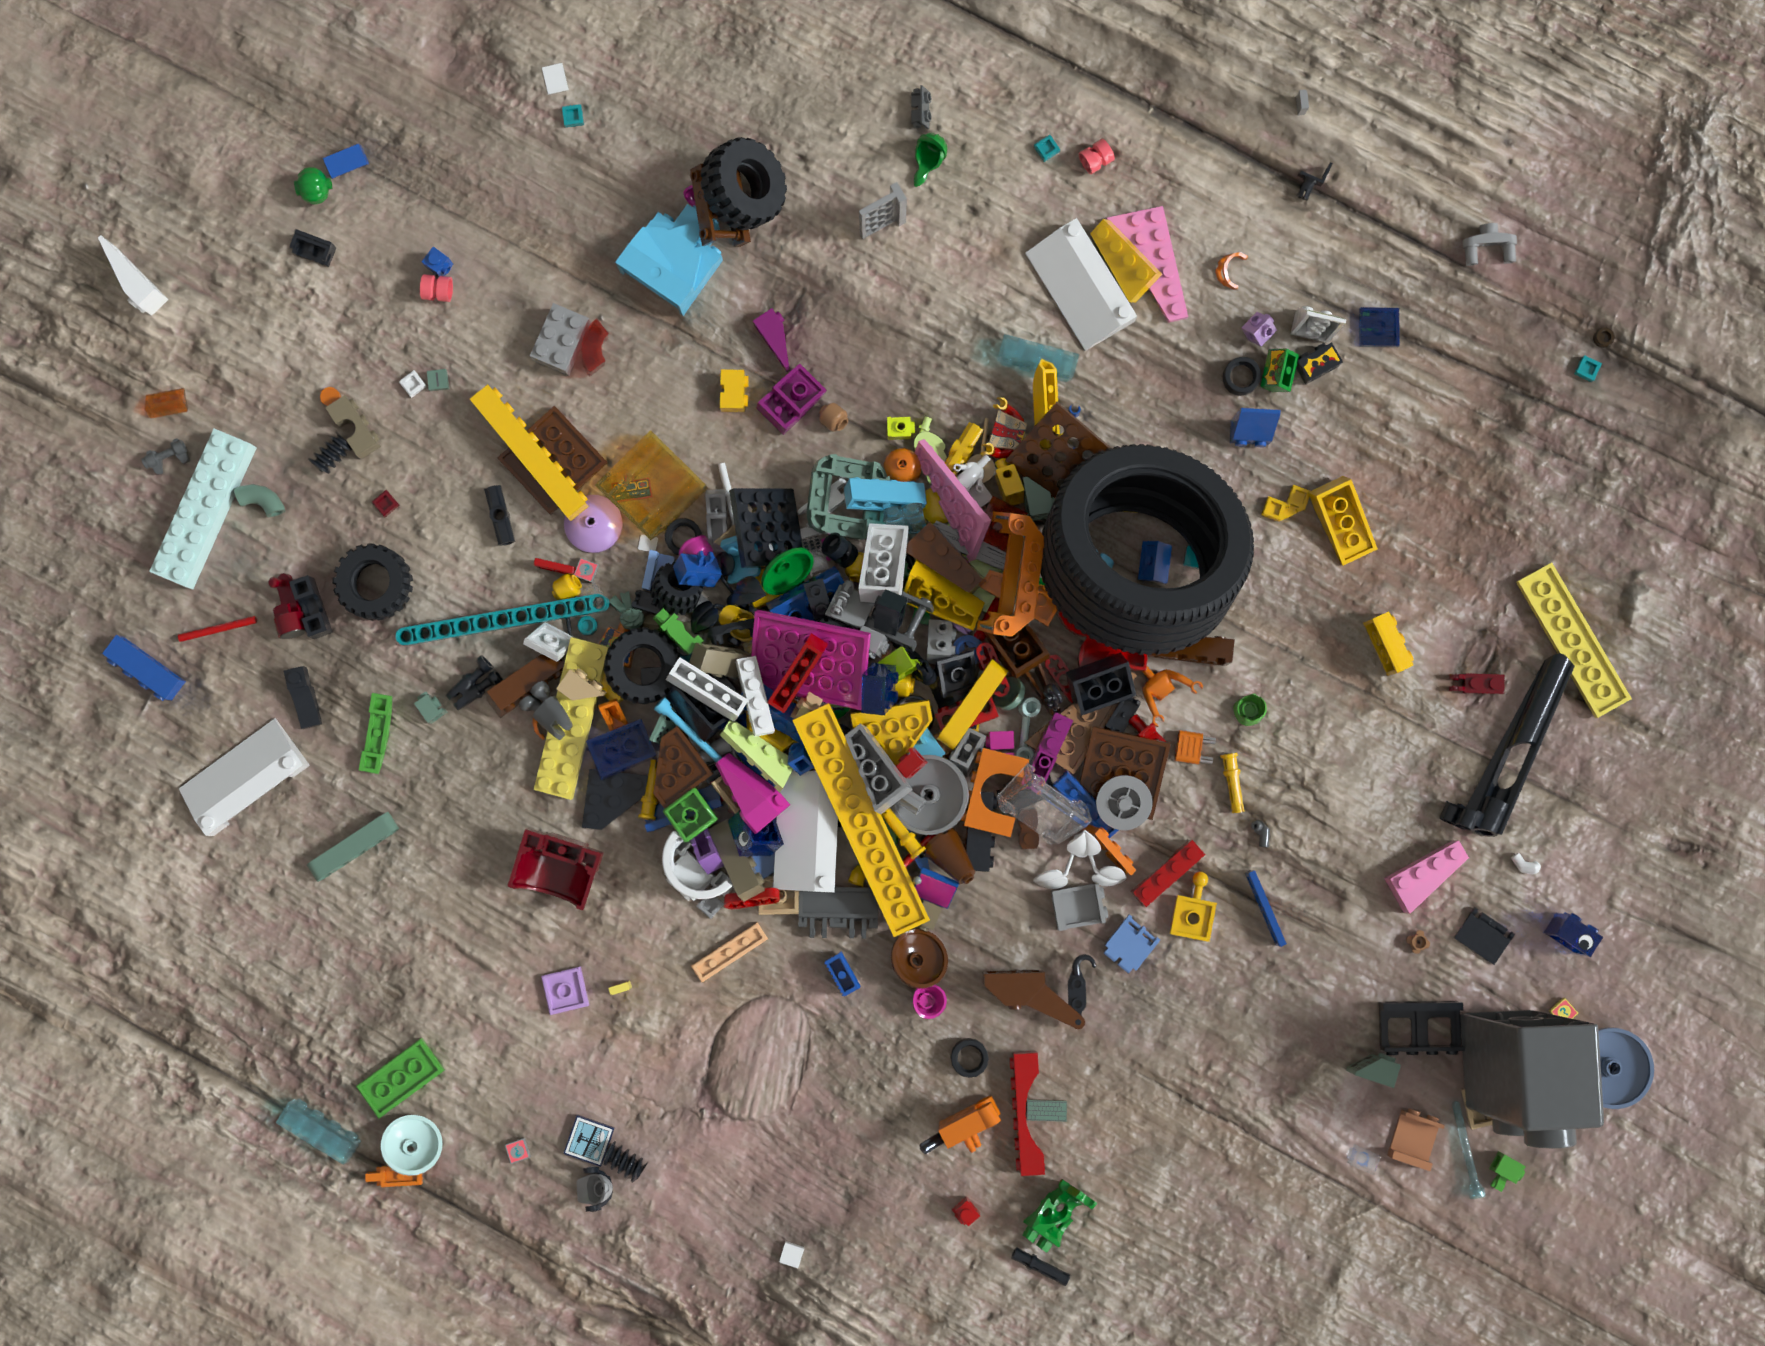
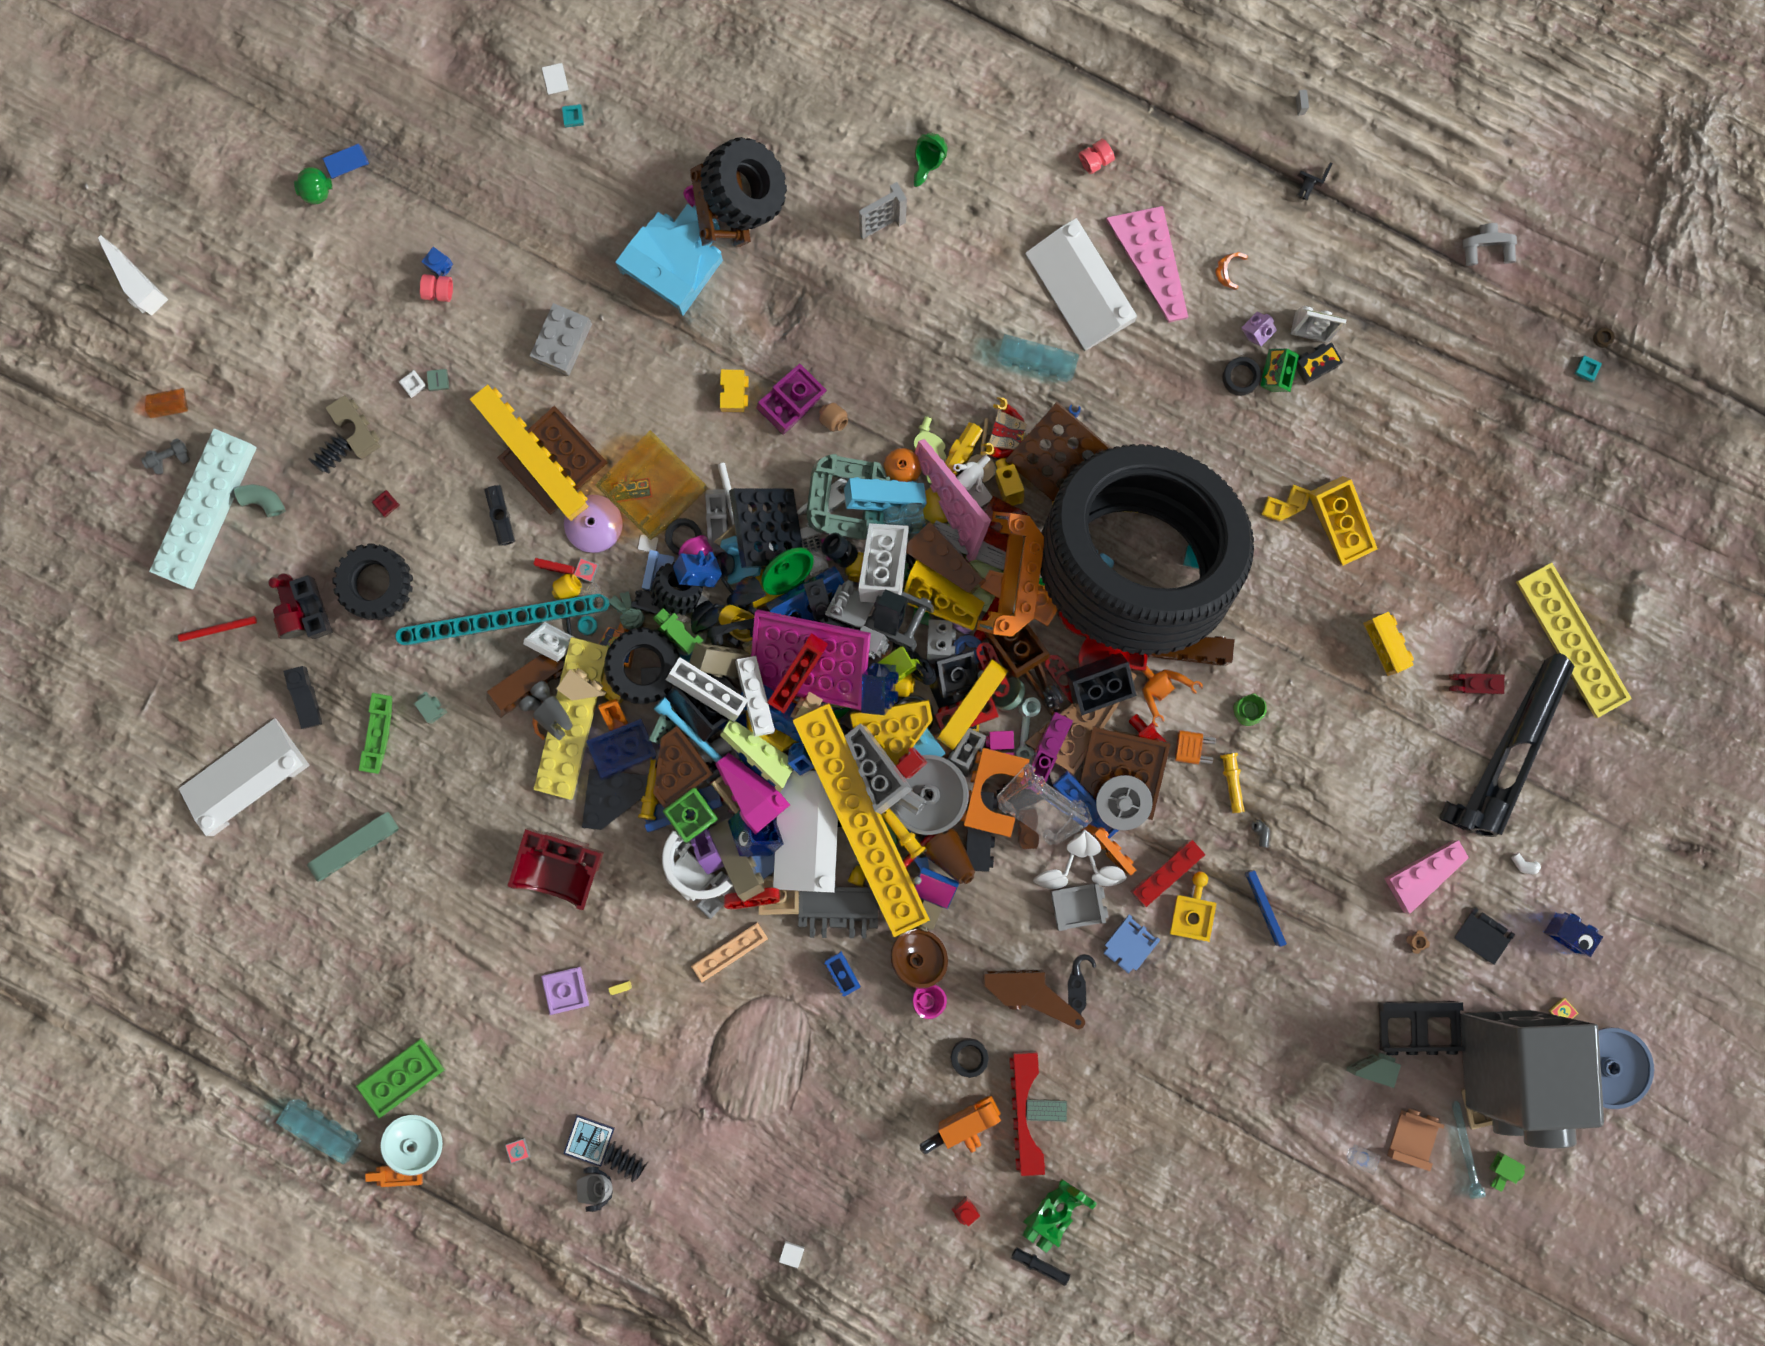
blue brick [102,635,186,701] -> none
black hinge [290,229,336,267] -> none
orange tile [320,387,341,406] -> none
black piece [445,655,503,710] -> none
clear red brick [581,318,609,377] -> none
magenta slope [753,308,790,372] -> none
neon yellow brick [887,417,915,440] -> none
dark grey hinge [911,85,932,129] -> none
sand green slope [1021,477,1055,521] -> none
yellow brick [1033,359,1060,449] -> none
teal tile [1034,135,1060,162] -> none
yellow wedge [1090,219,1162,303] -> none
black hinge [1104,698,1141,732] -> none
blue panel [1138,541,1172,584] -> none
blue slope [1230,408,1281,448] -> none
clear blue tile [1359,307,1400,347] -> none

